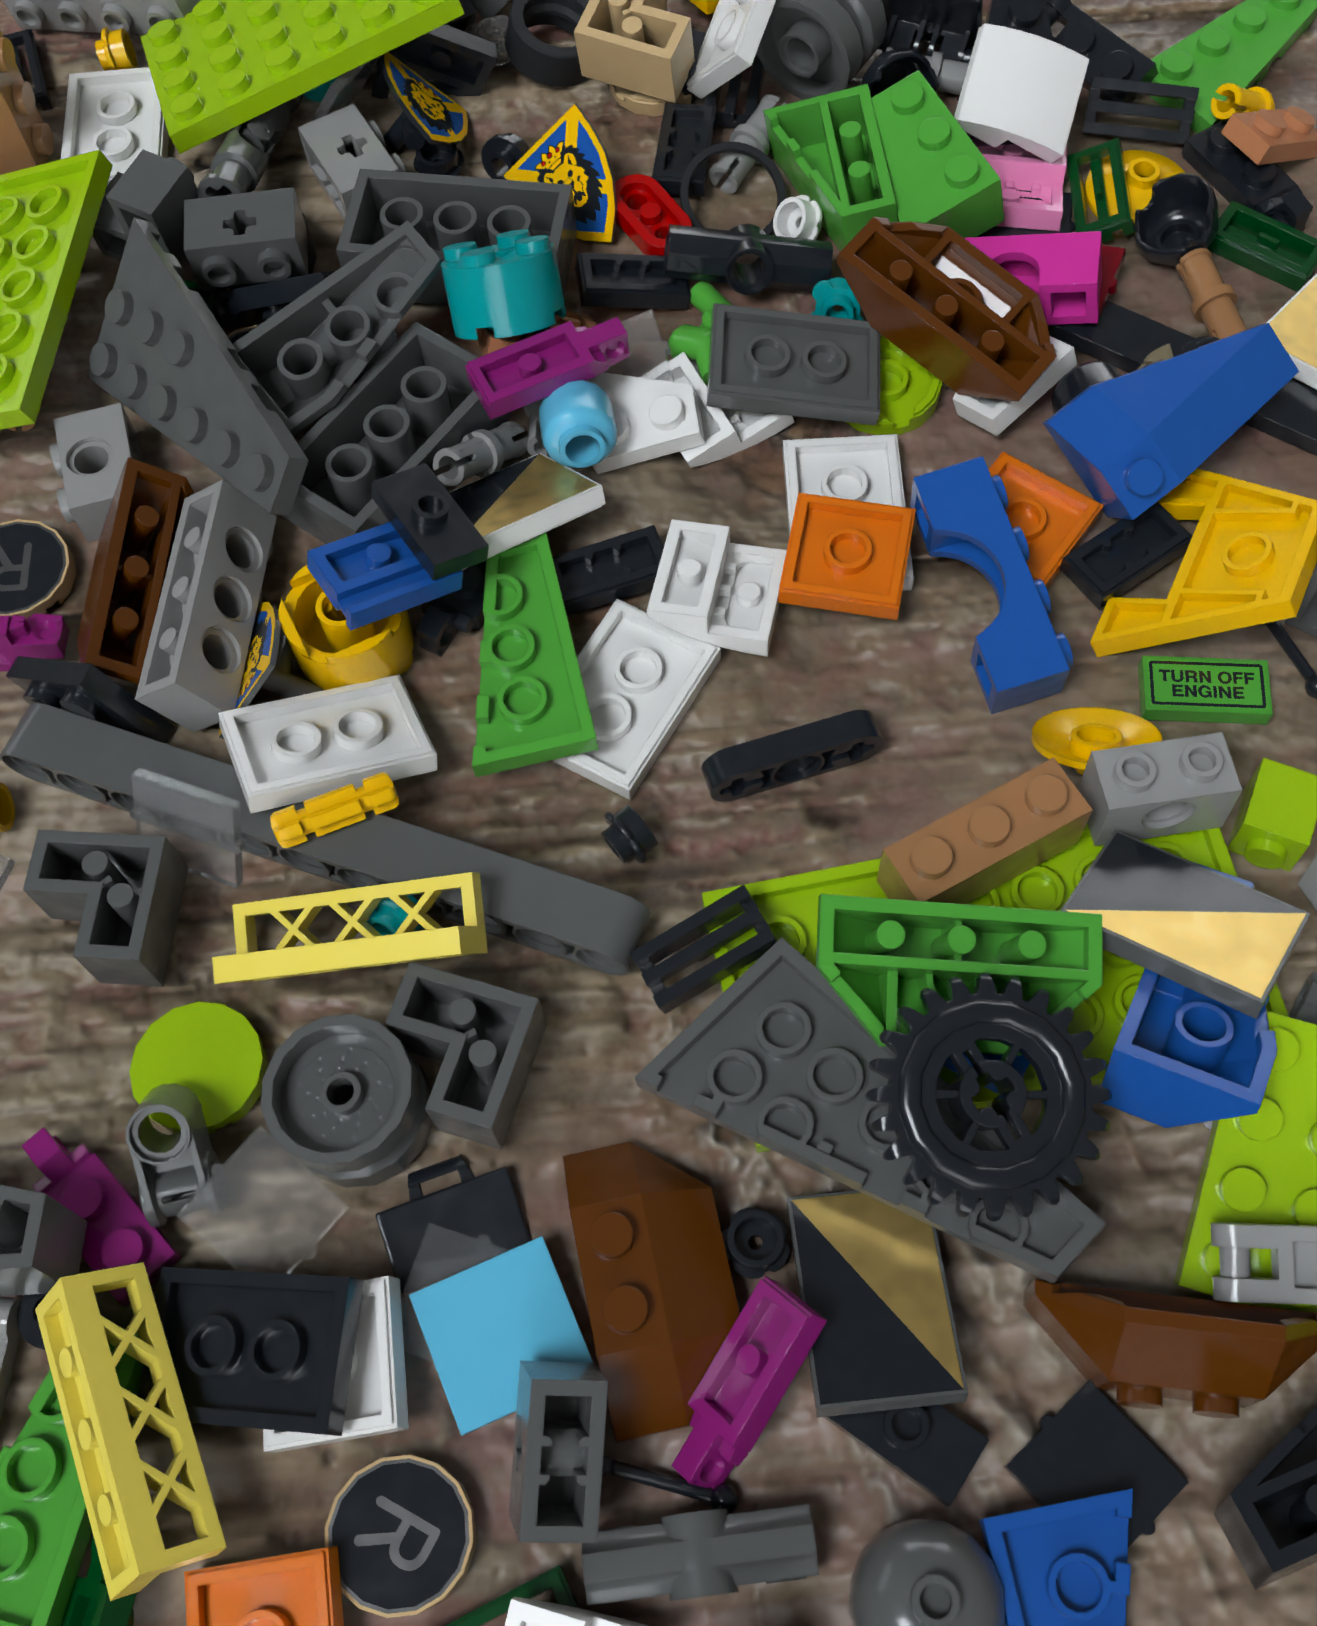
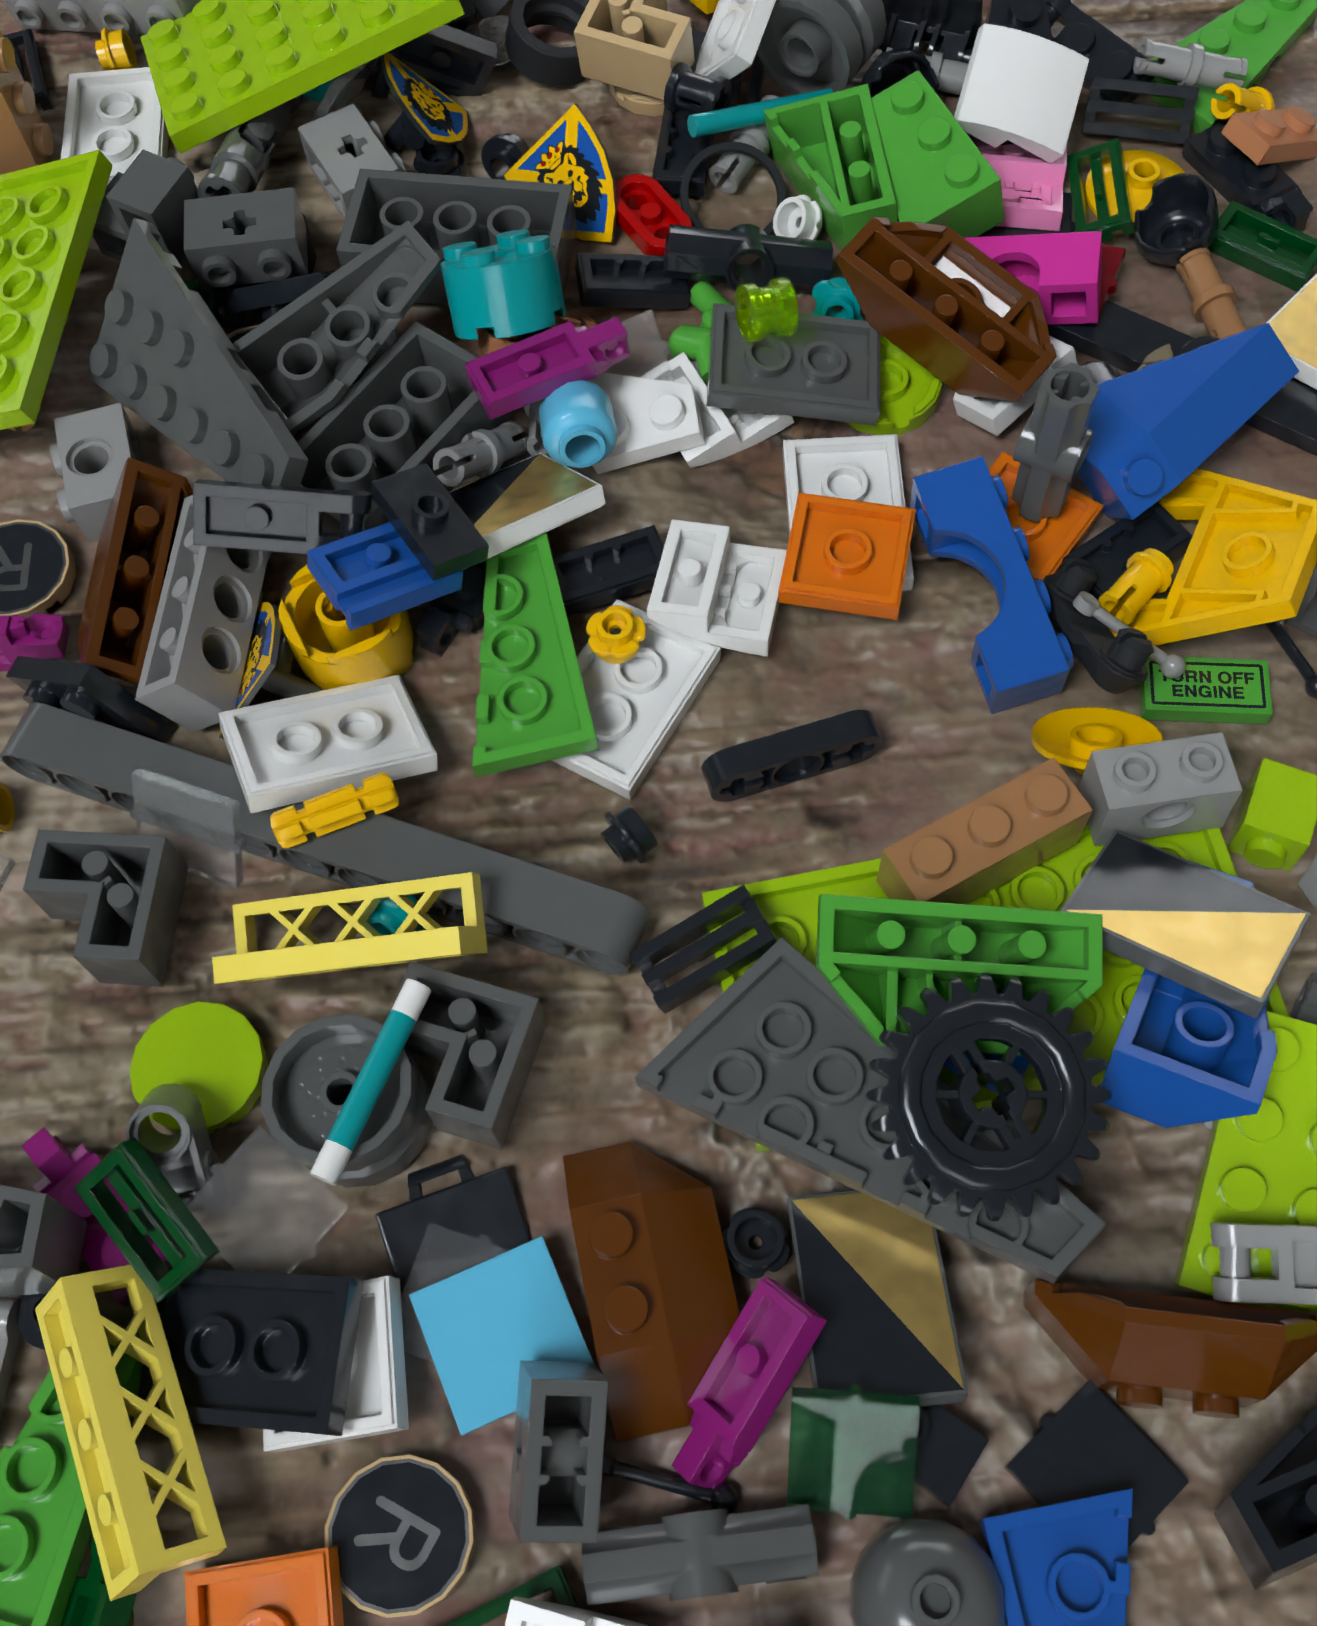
none -> dark green tile [74,1138,220,1302]
none -> black plate [193,479,372,554]
none -> teal bar [309,979,431,1186]
none -> yellow plate [586,605,646,664]
none -> black bush [664,62,732,114]
none -> teal bar [687,88,833,138]
none -> clear neon green wheel [735,277,799,343]
none -> clear green piece [787,1385,920,1520]
none -> dark grey piece [1012,362,1100,522]
none -> black piece [1043,557,1154,694]
none -> light grey hinge [1073,591,1186,679]
none -> yellow pin [1098,548,1174,625]
none -> light grey pin [1133,37,1248,89]

